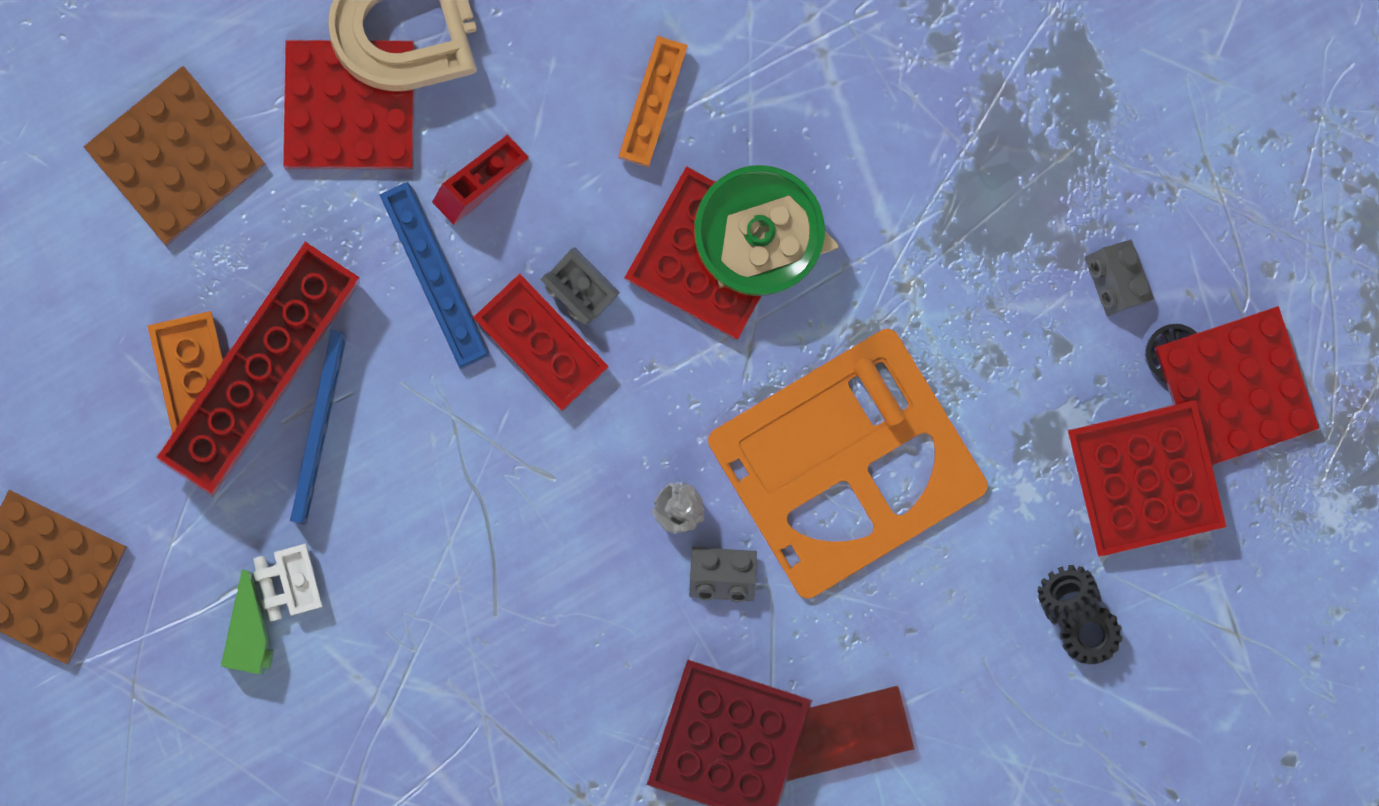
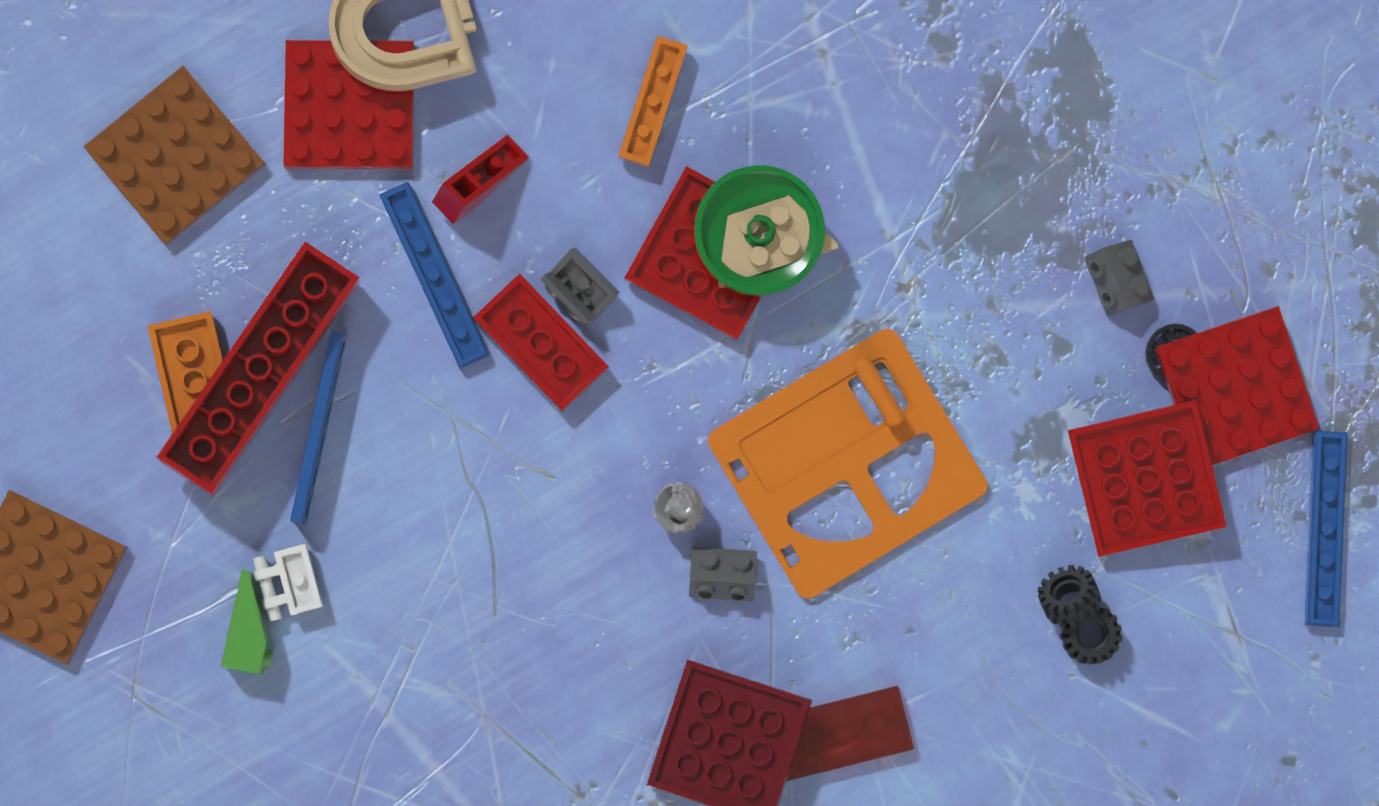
none -> blue tile [1304,430,1348,627]

